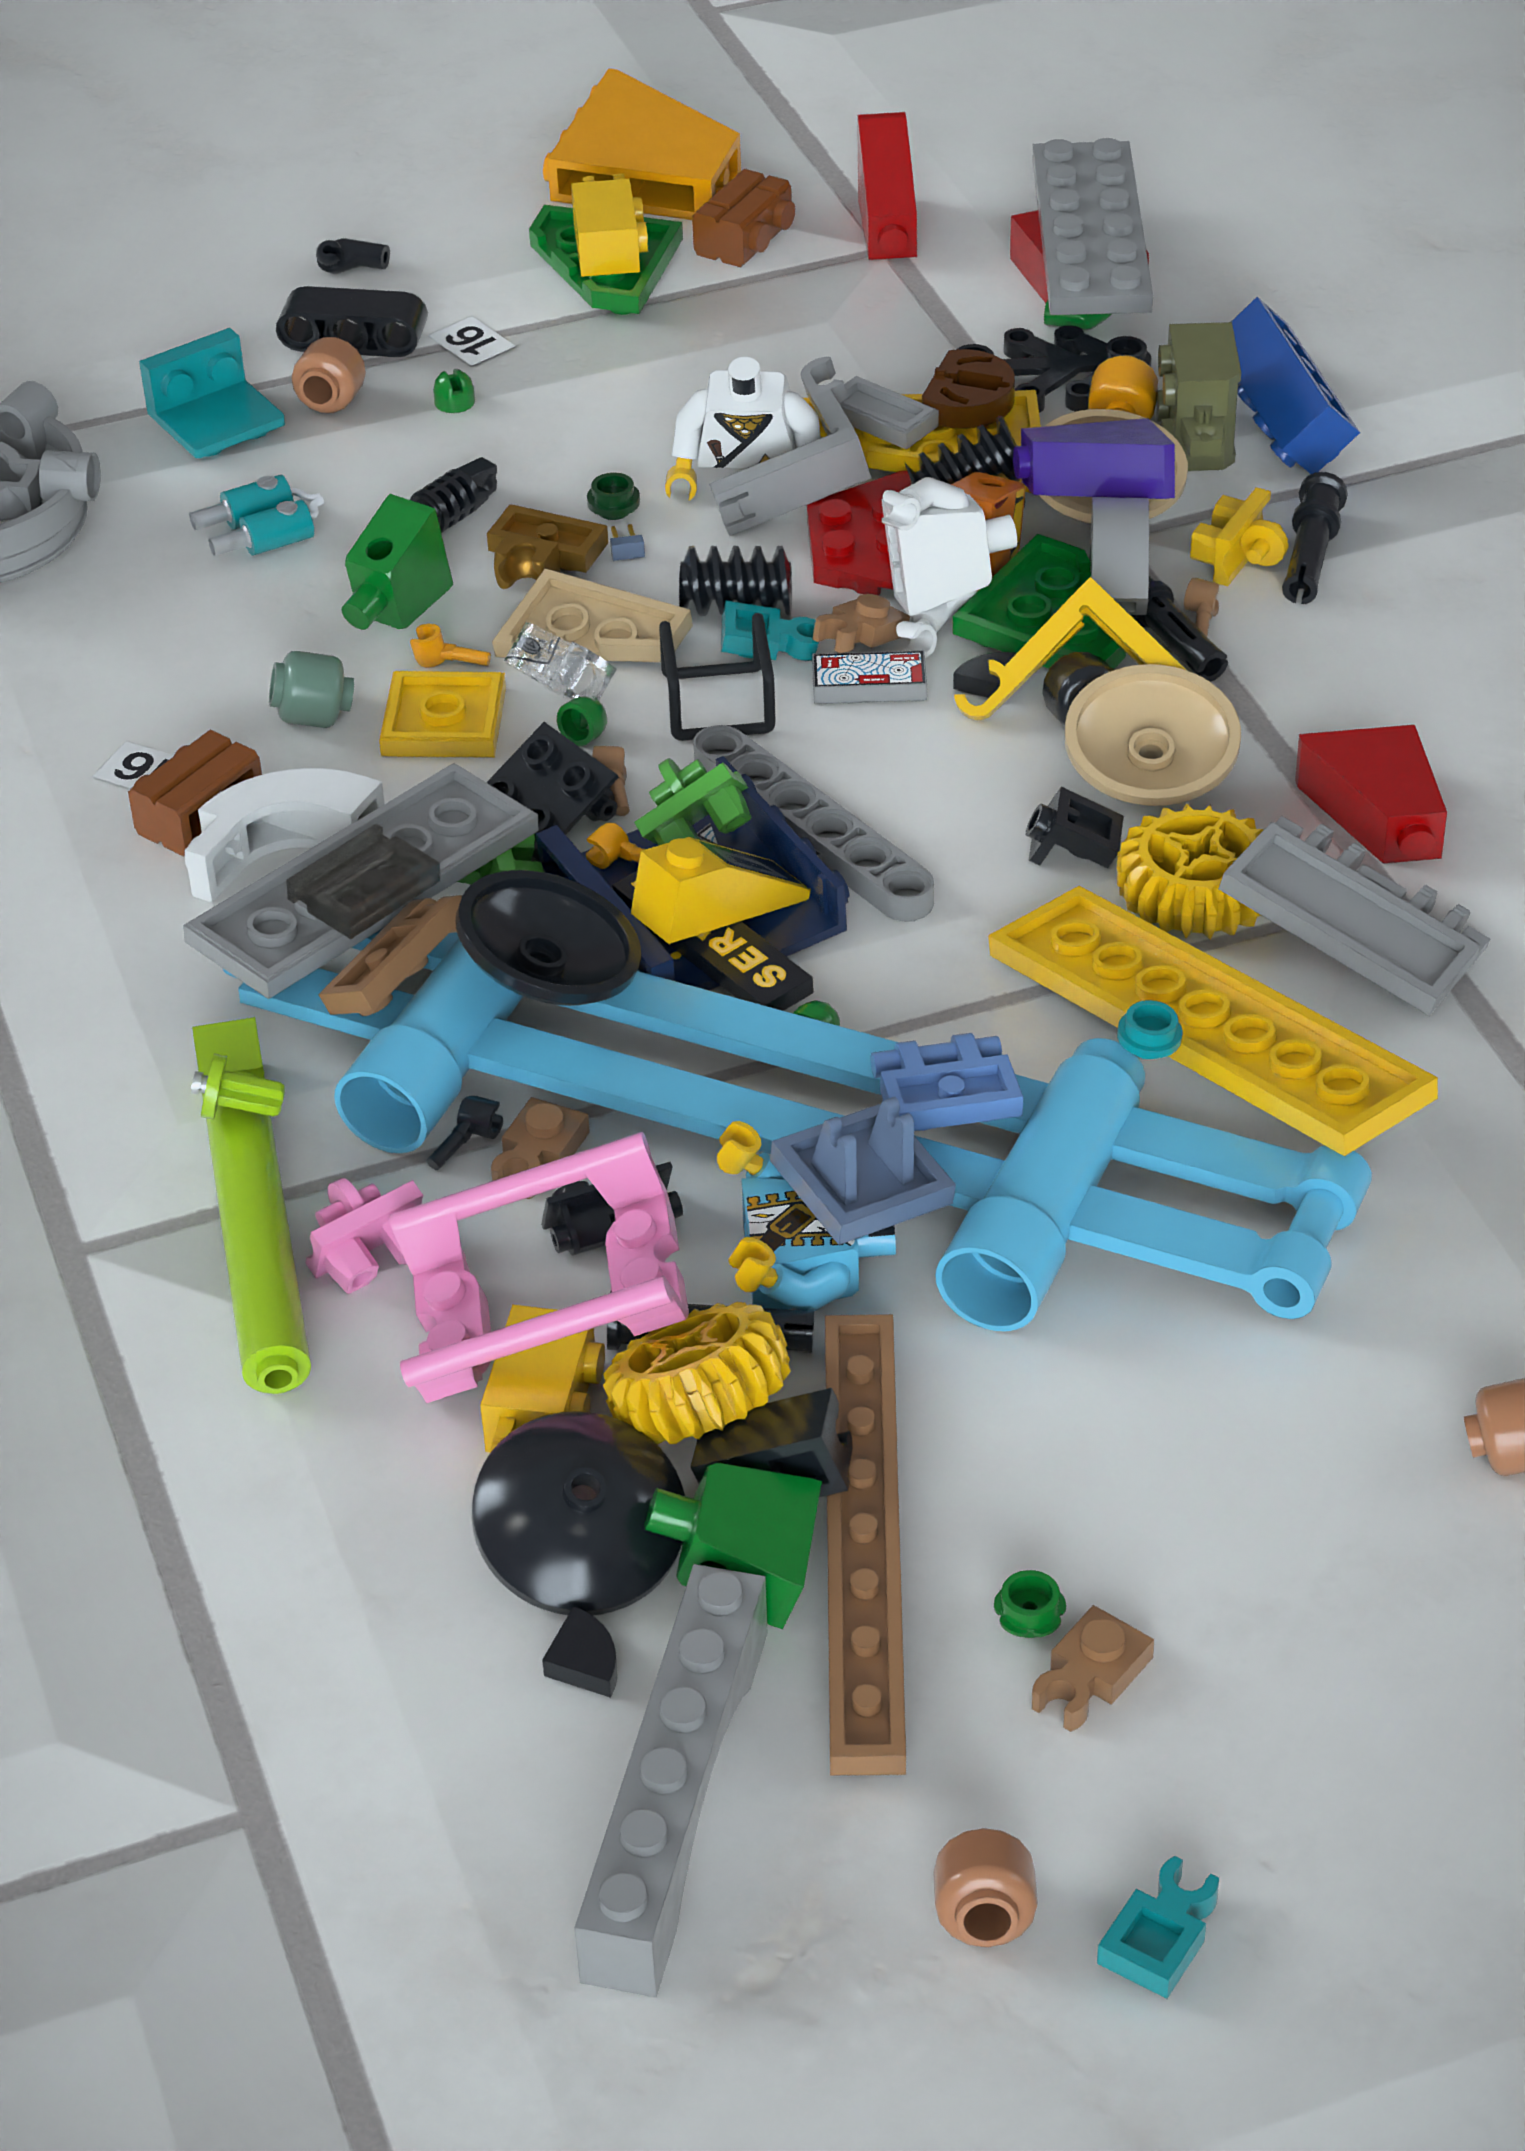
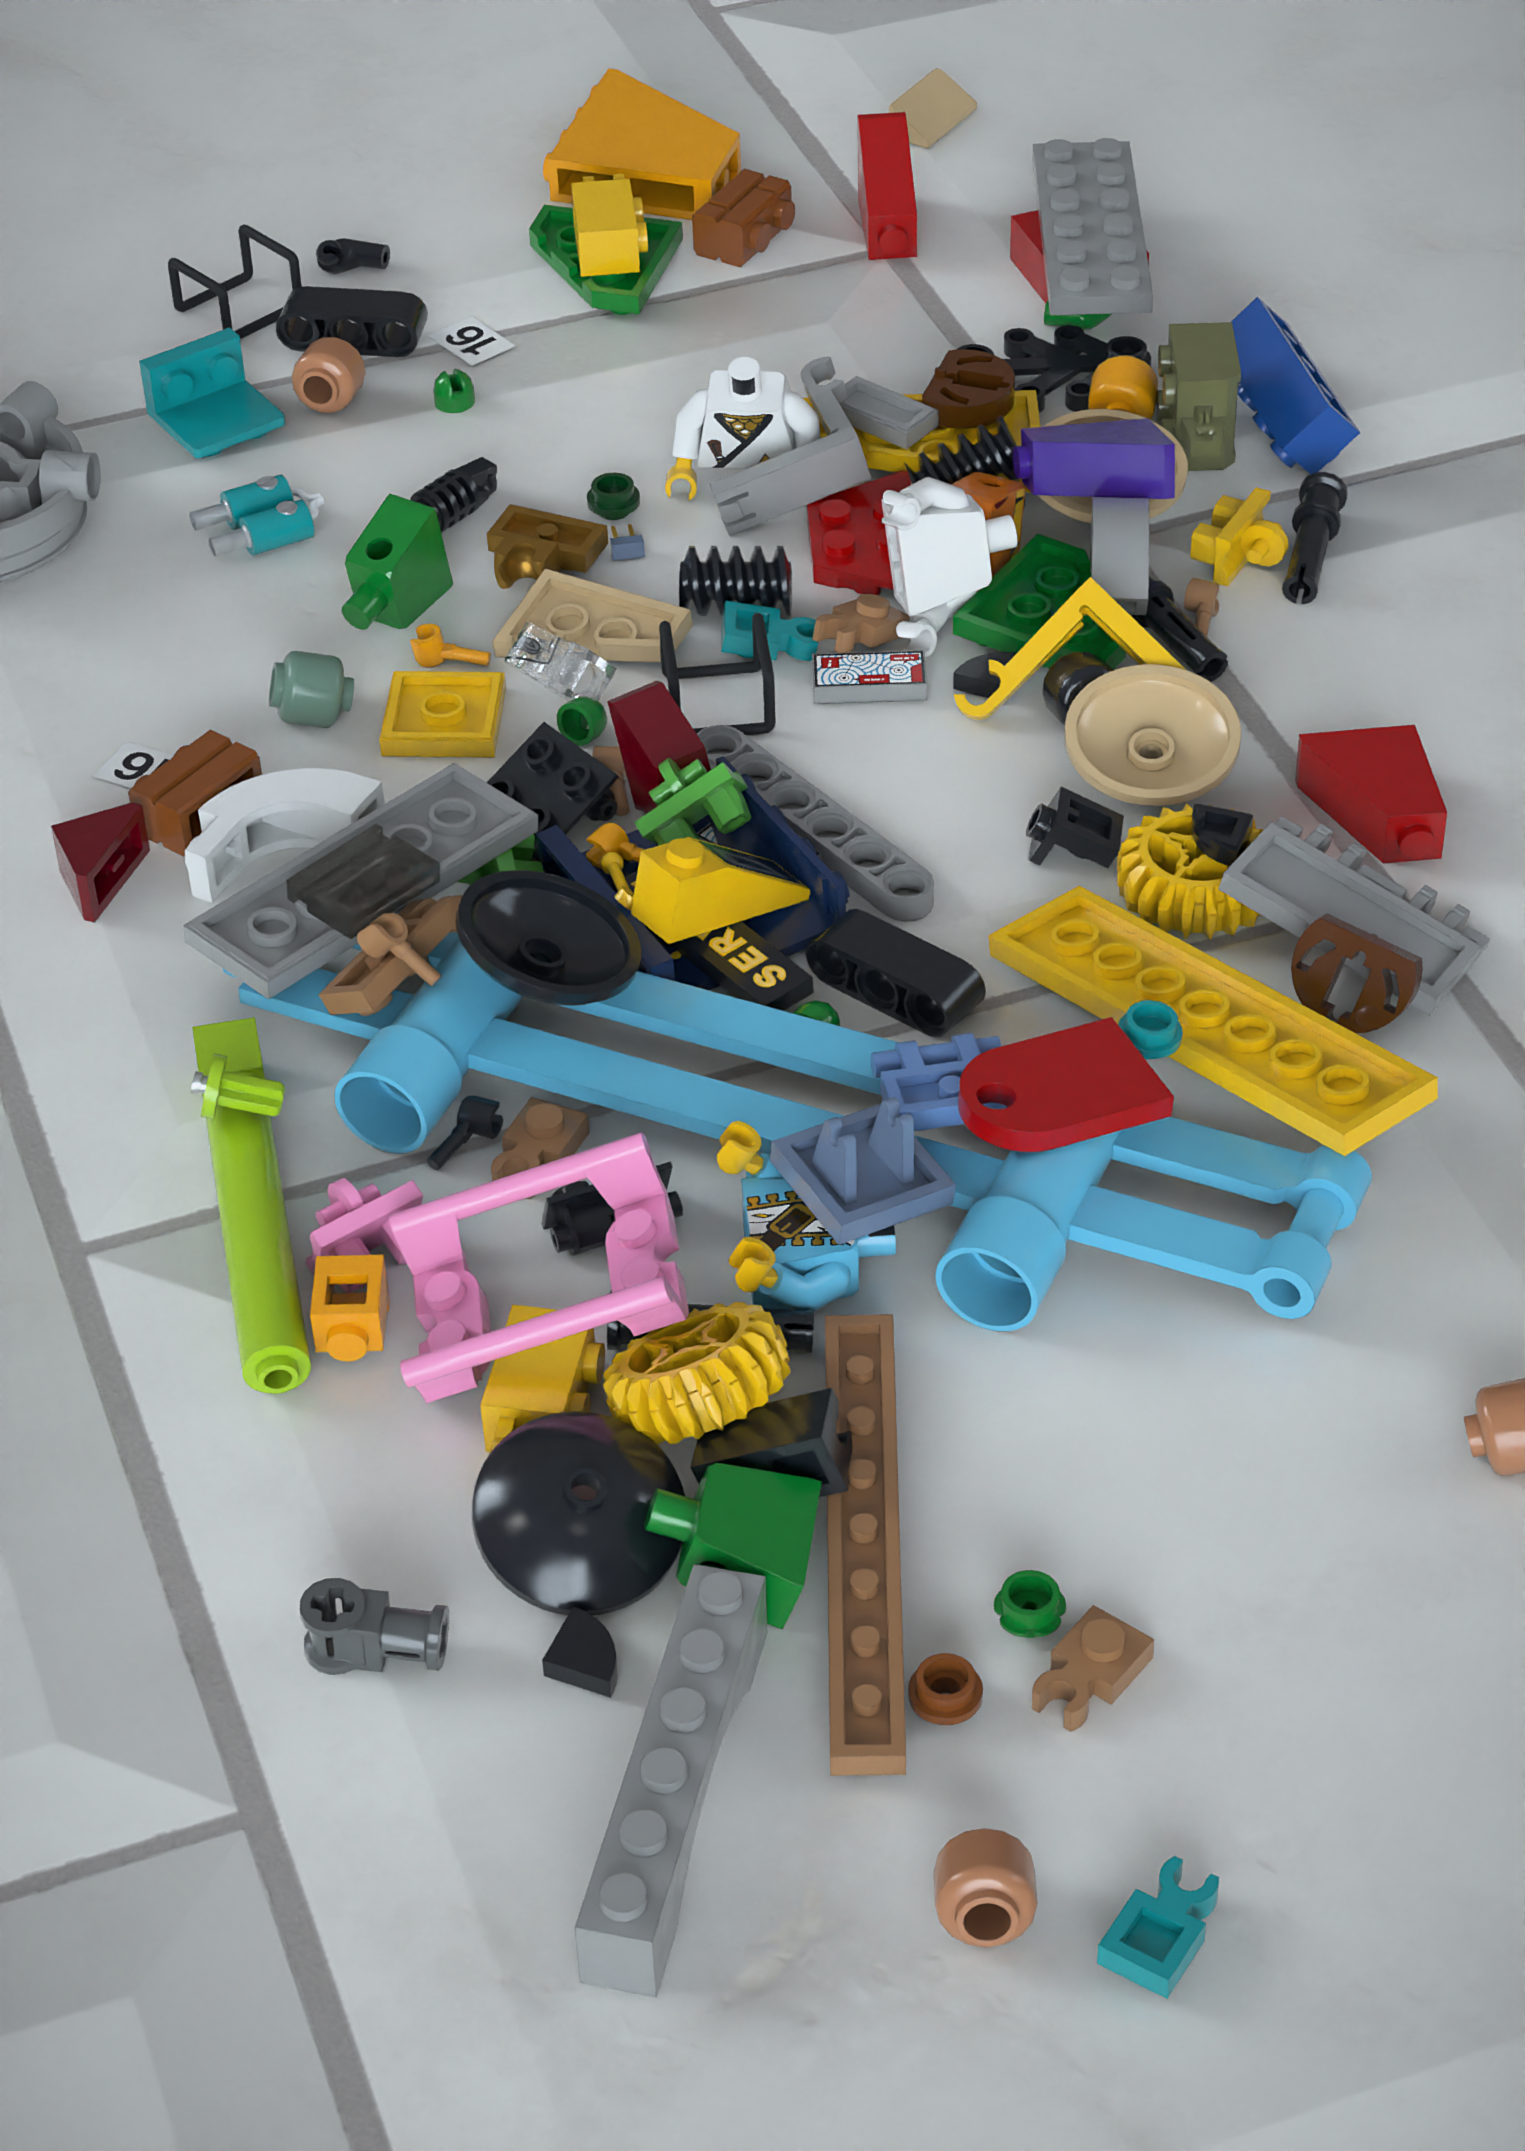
none -> dark red slope [51,802,150,923]
none -> black piece [168,224,302,339]
none -> dark grey connector [300,1578,449,1675]
none -> light orange brick [310,1254,390,1362]
none -> medium nougat hand [357,913,442,987]
none -> yellow hinge [600,852,634,911]
none -> dark red slope [607,680,711,813]
none -> black beam [805,909,986,1037]
none -> tan slope [889,68,977,149]
none -> dark orange plate [908,1653,983,1725]
none -> red tile [958,1017,1174,1152]
none -> black tile [1191,803,1253,866]
none -> reddish brown piece [1291,914,1423,1033]

